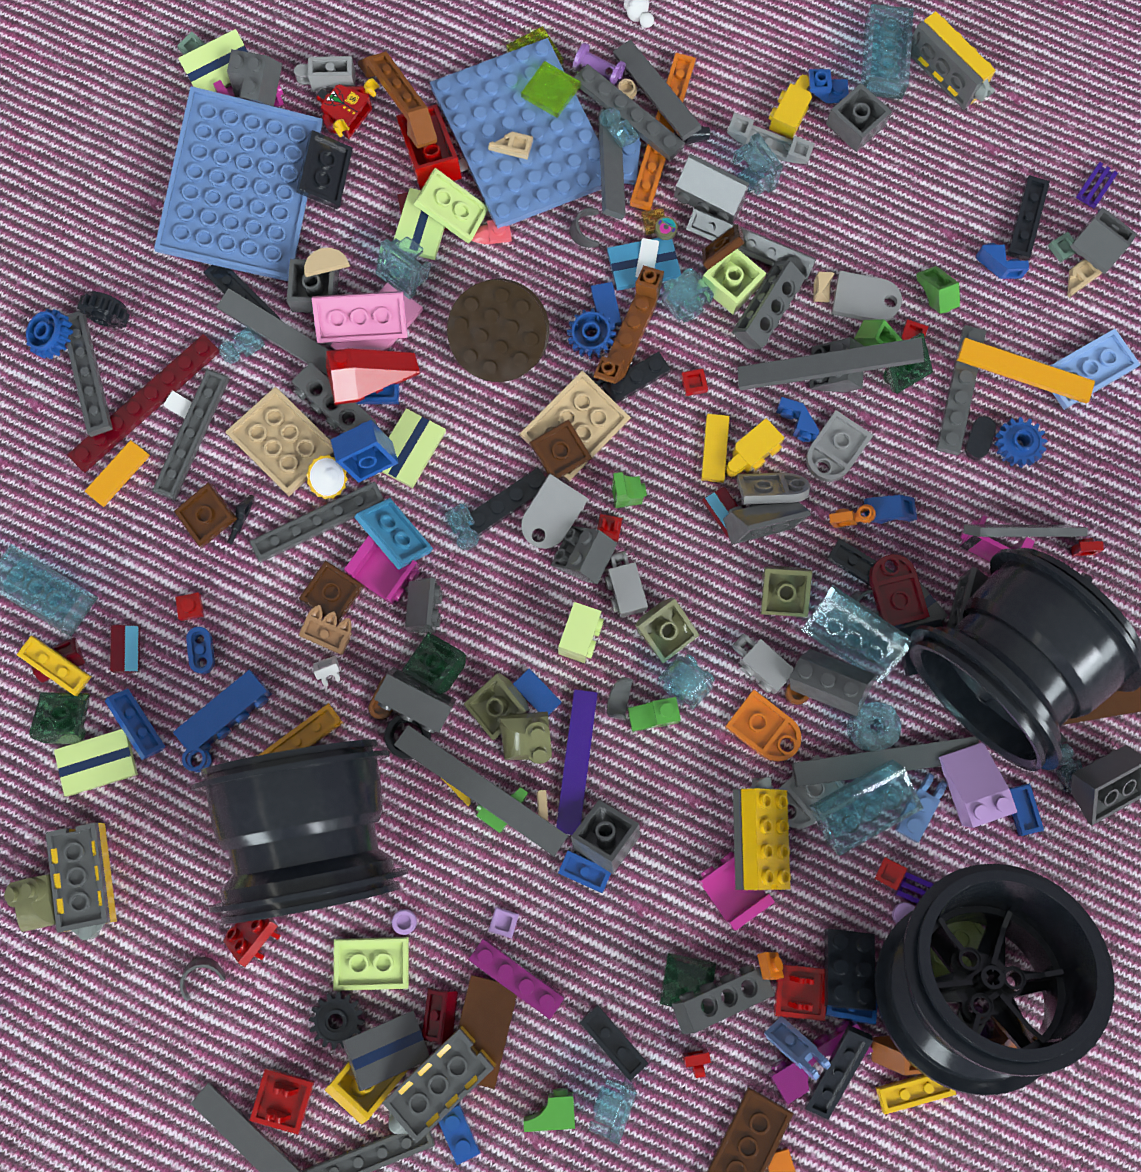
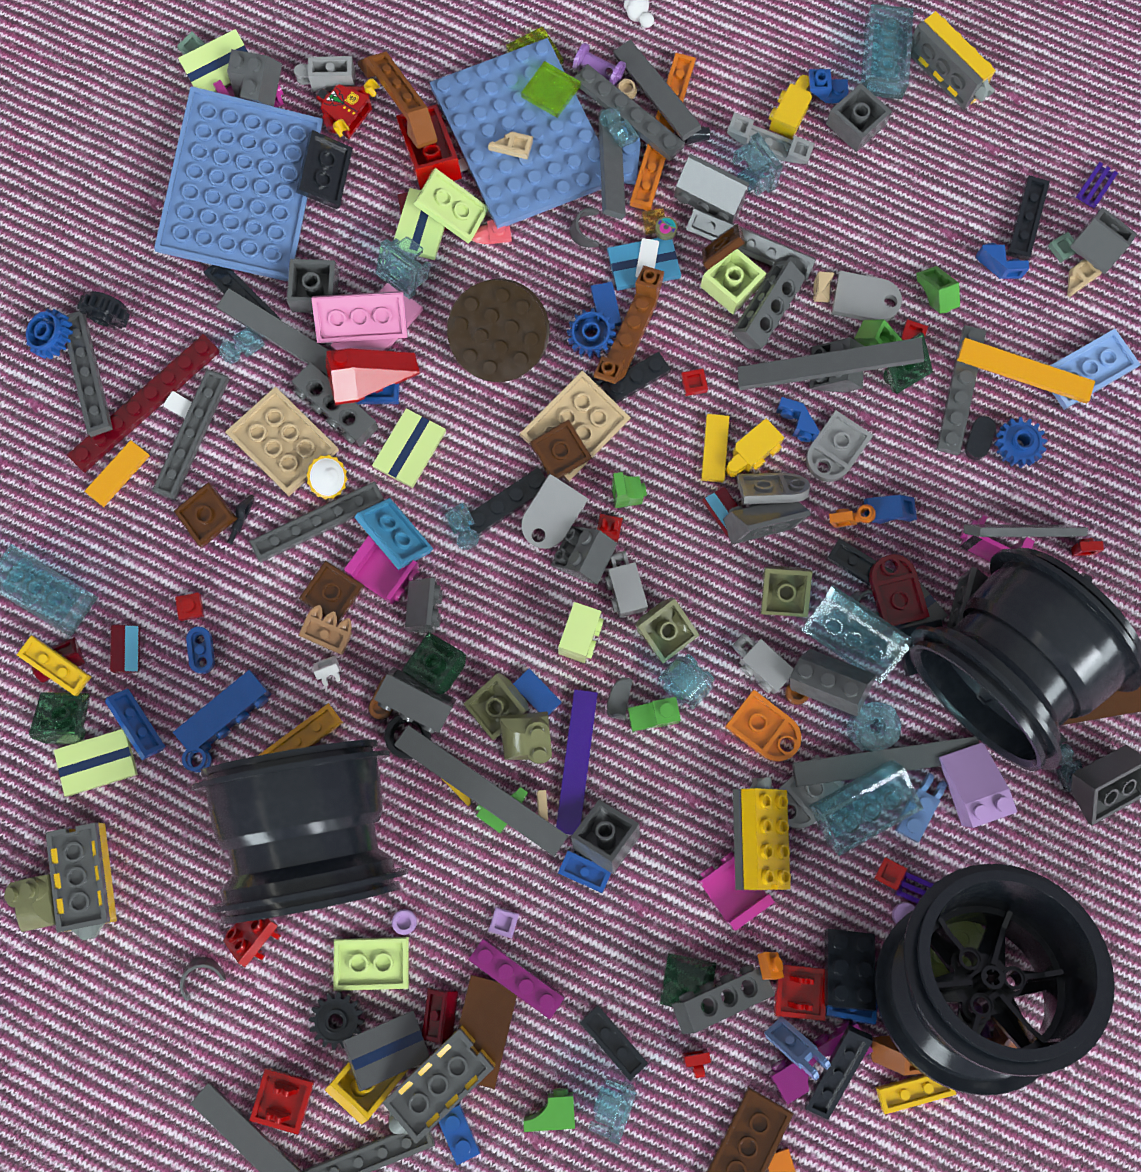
tan tile [304,248,350,277] -> none
blue brick [331,420,398,483] -> none
clear light blue brick [662,268,714,322] -> none
blue tile [1009,783,1044,836] -> none

